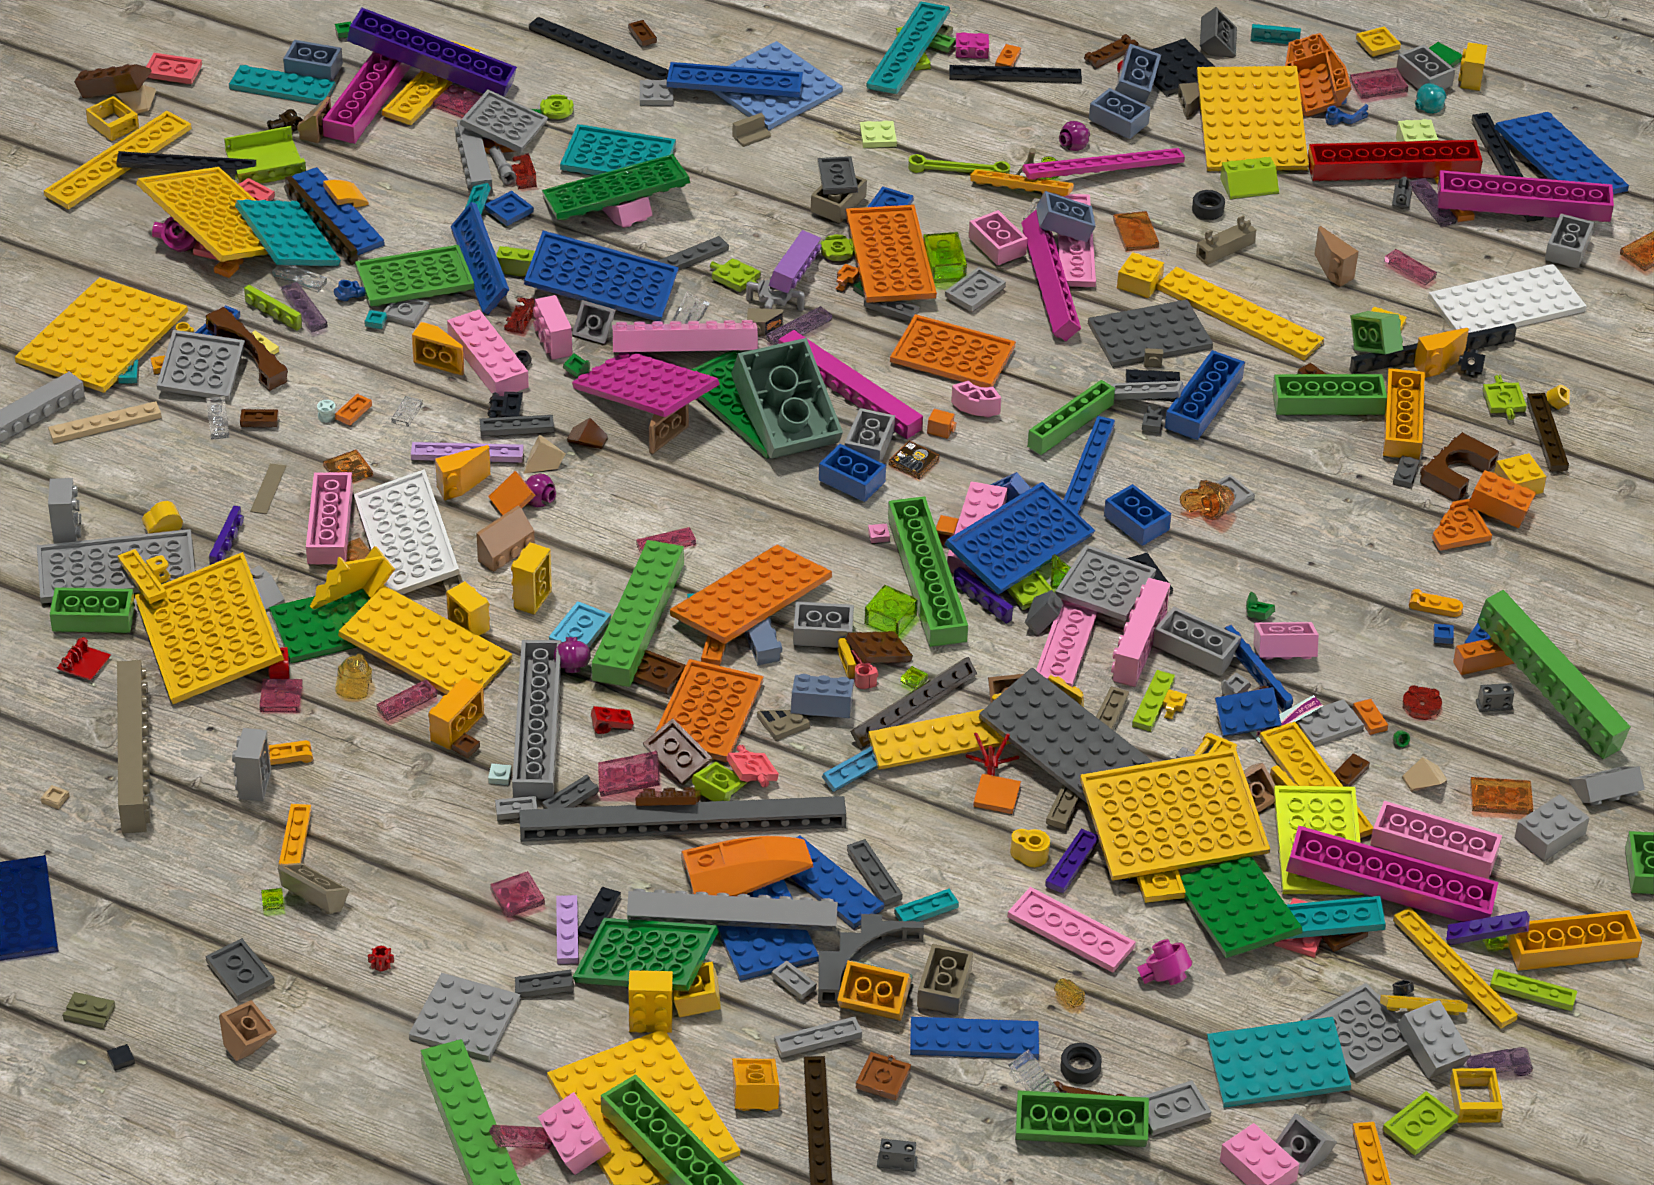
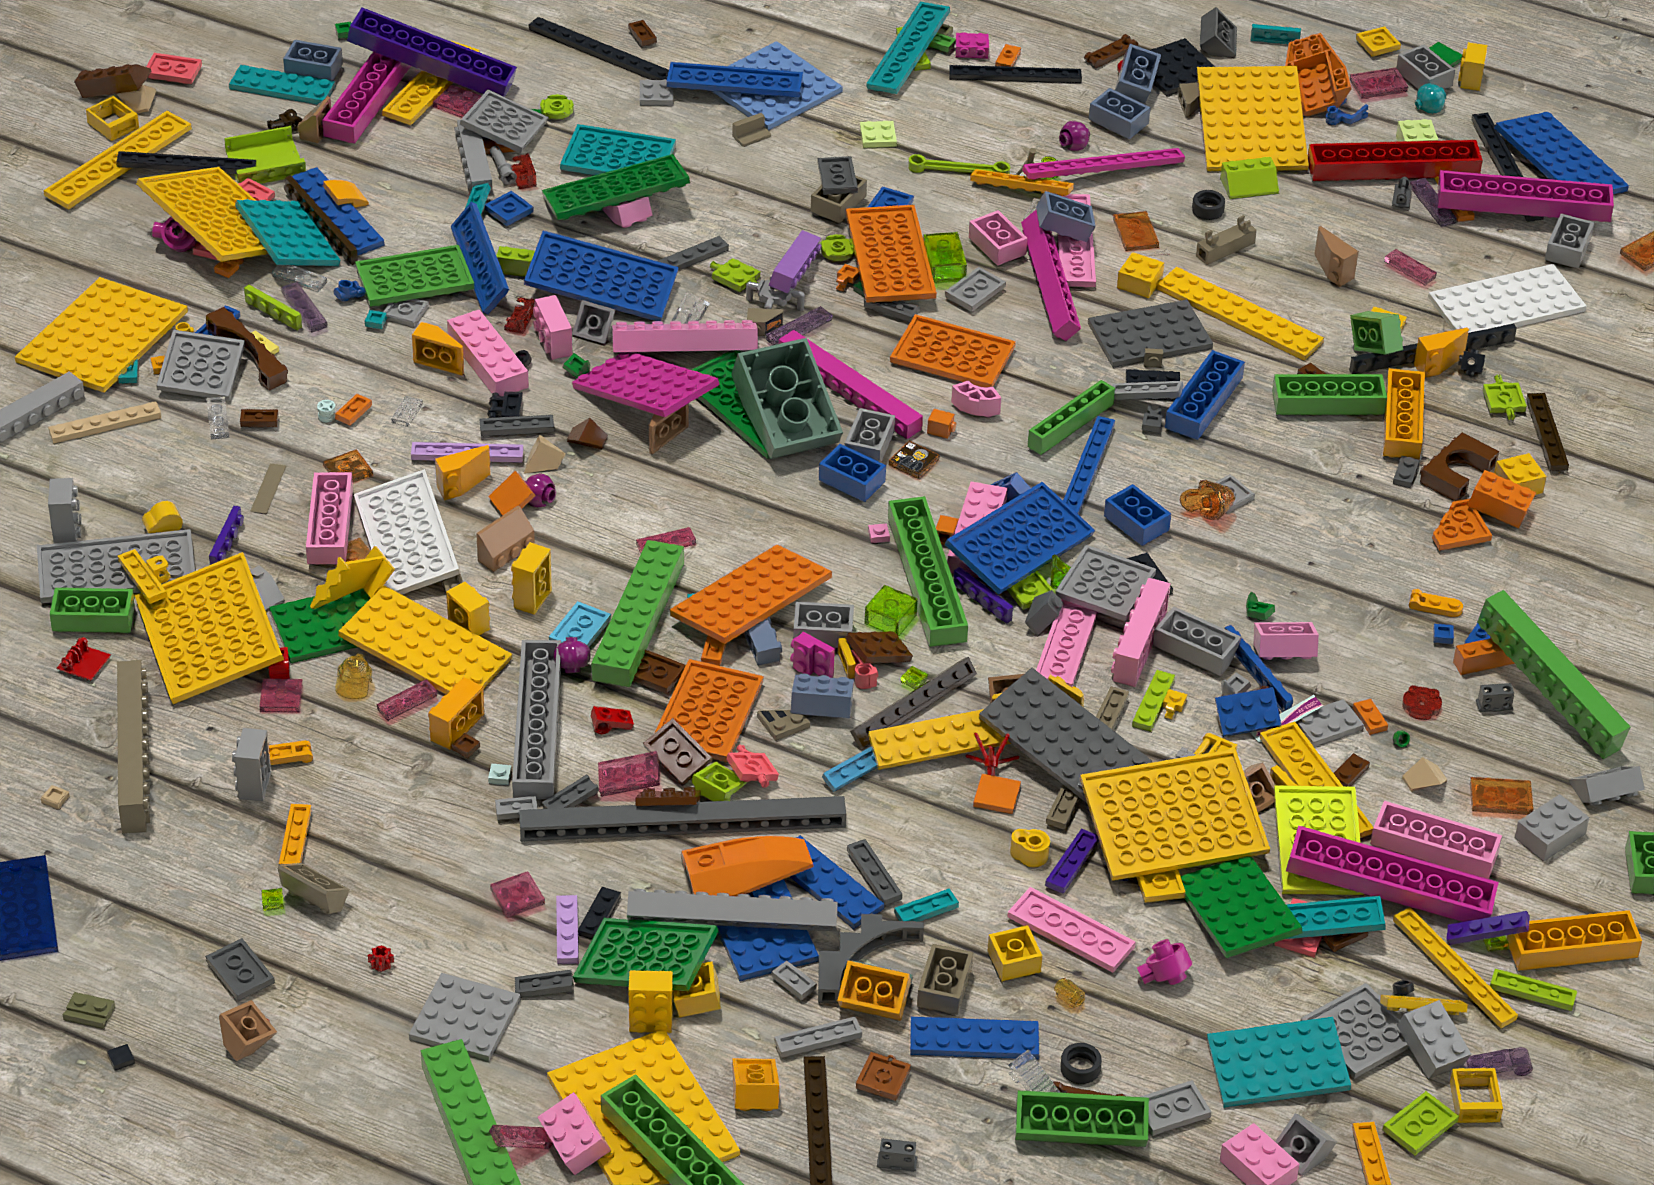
yellow plate [1546,385,1570,410] -> none
none -> dark pink plate [790,632,835,678]
none -> yellow brick [987,925,1043,981]

